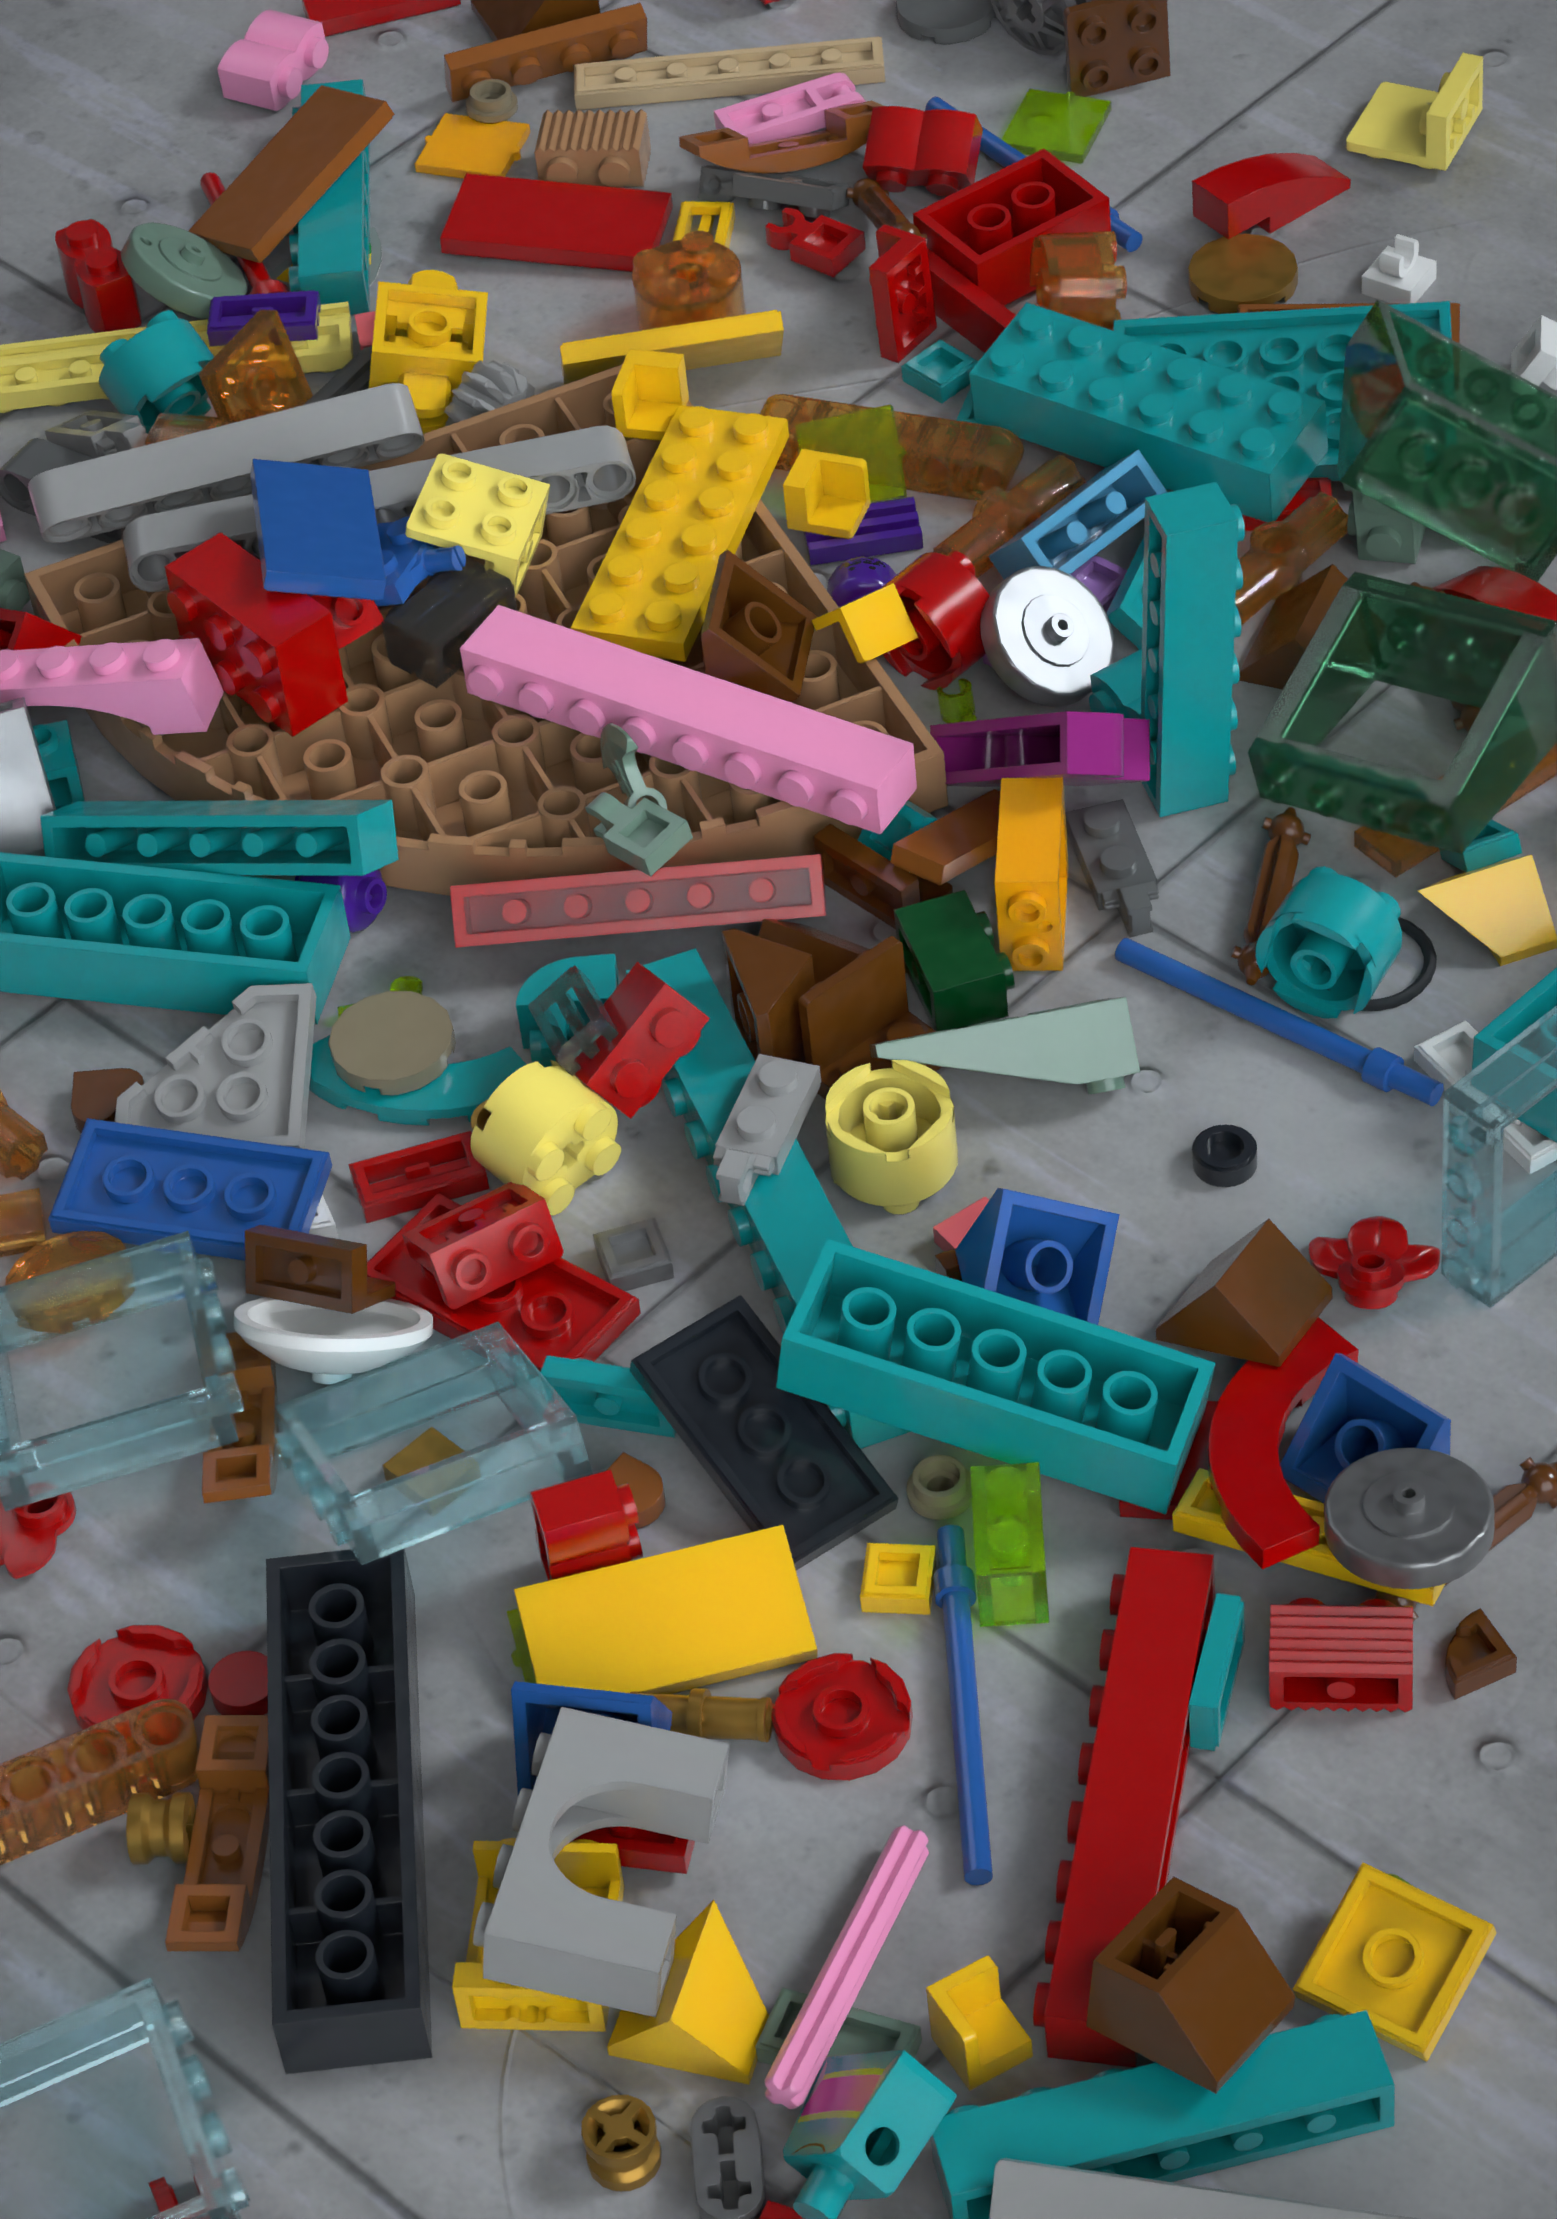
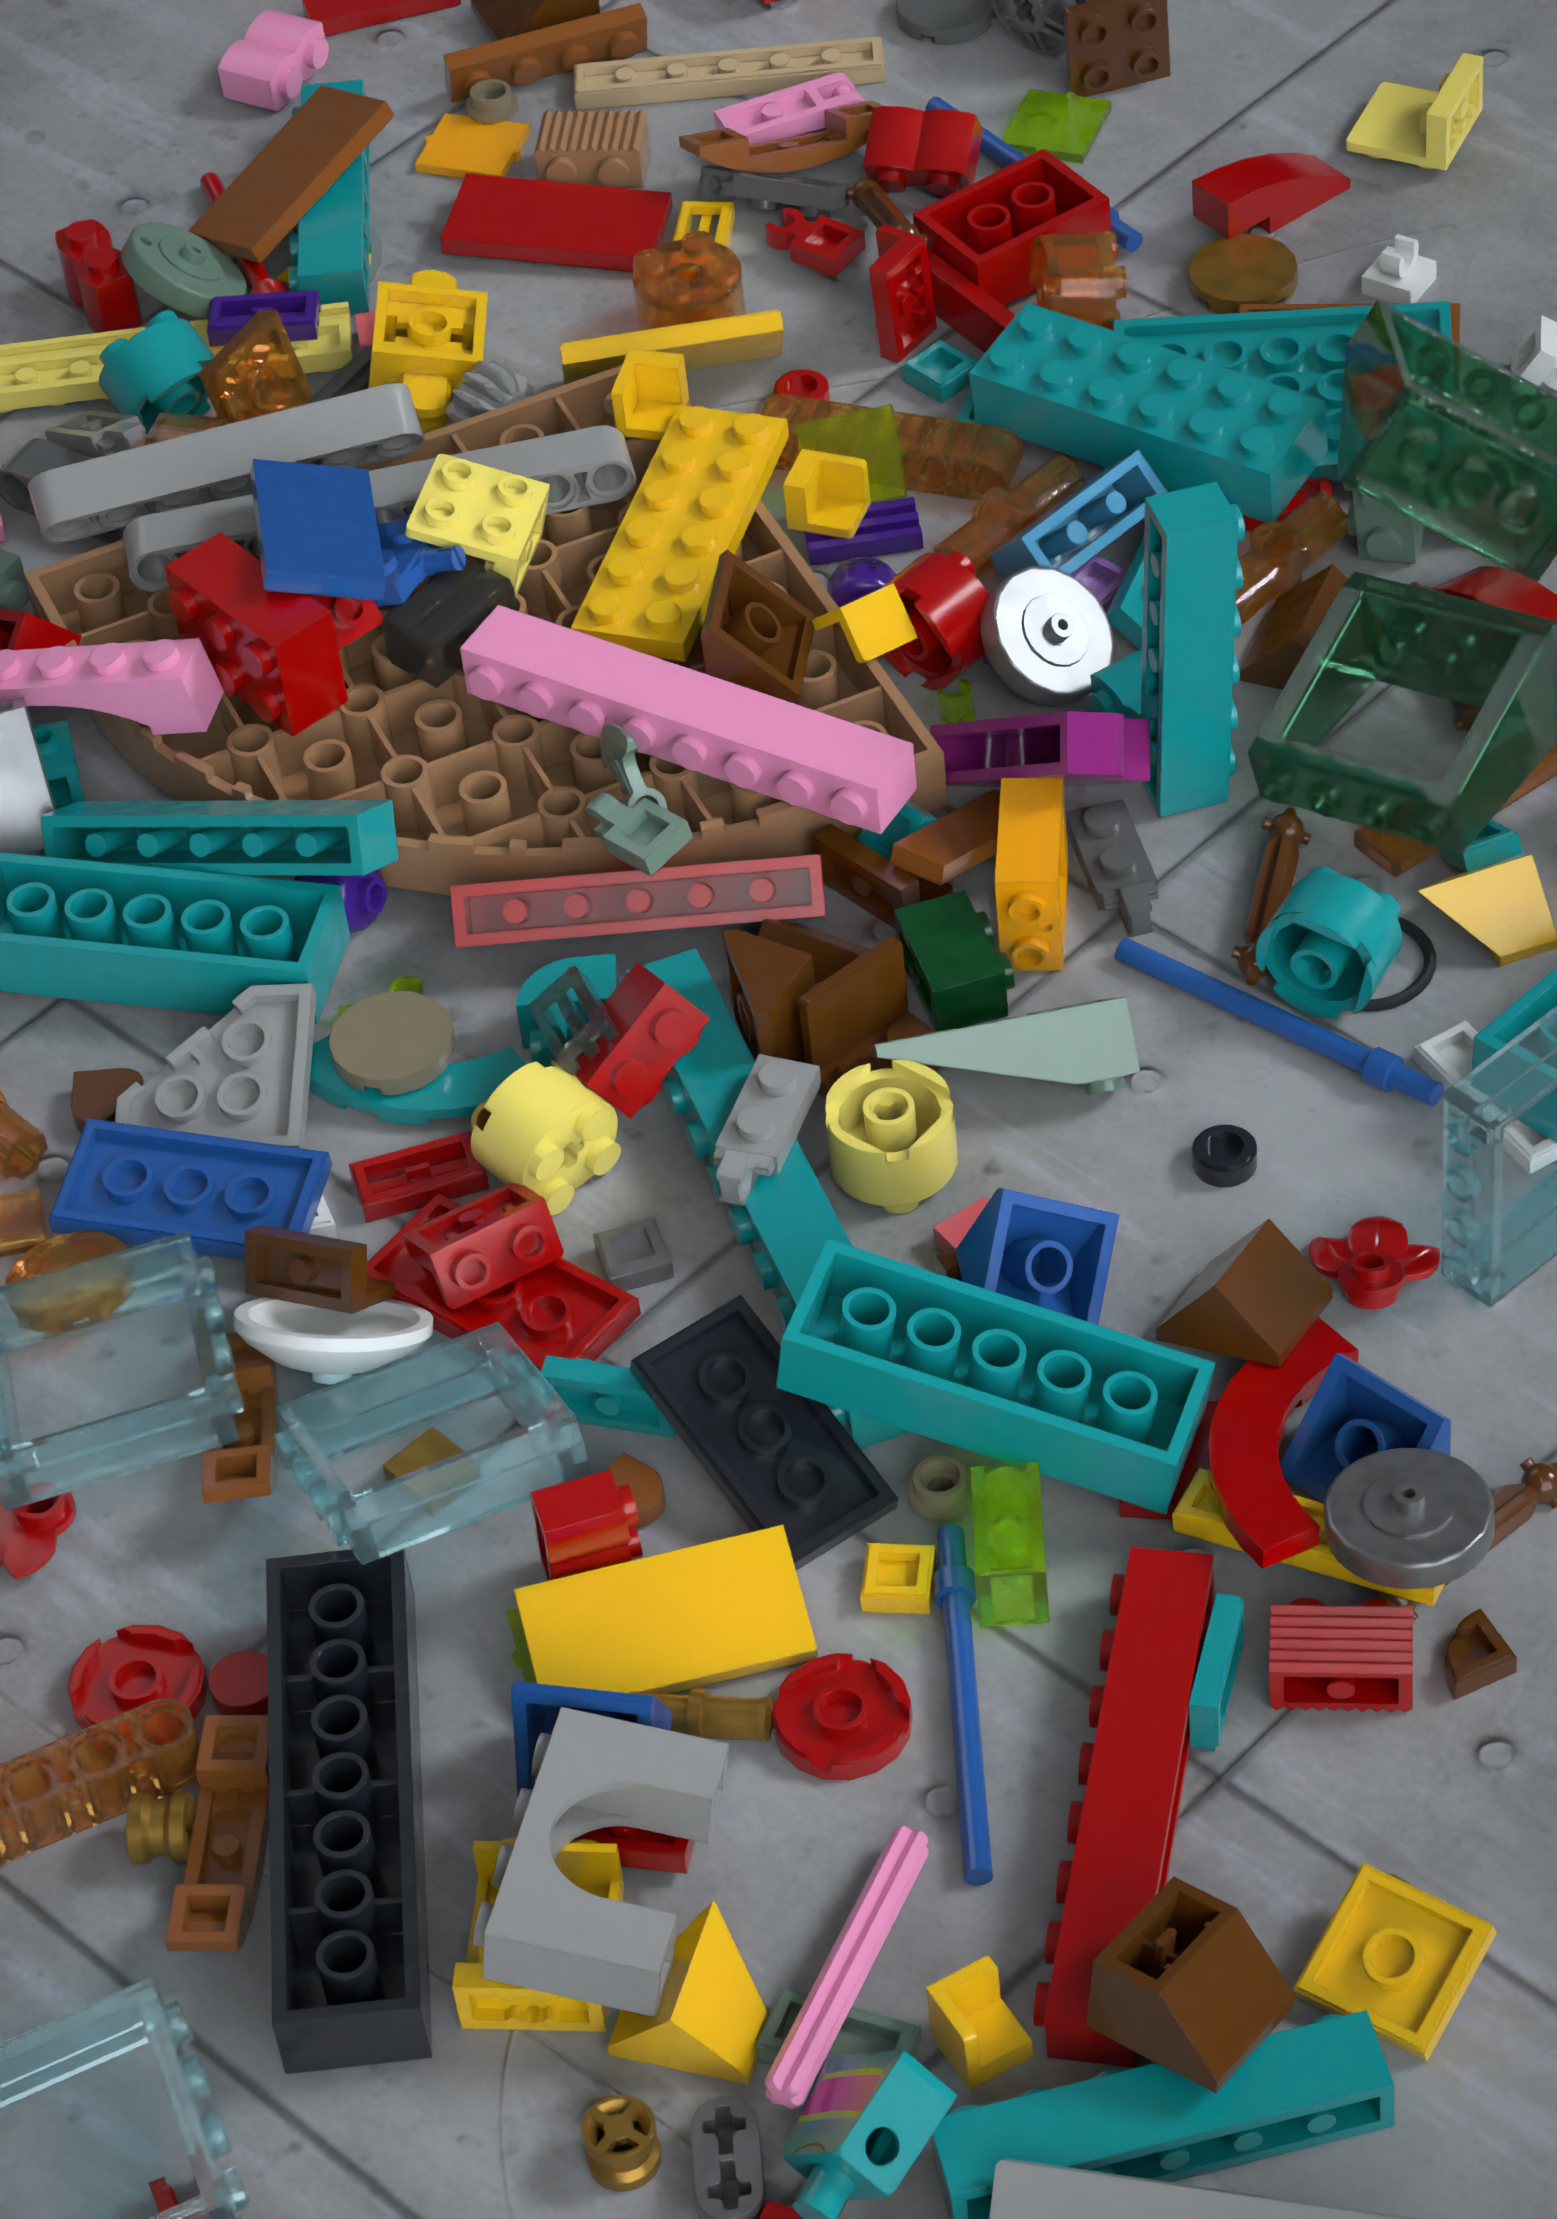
none -> red tile [774,369,830,420]

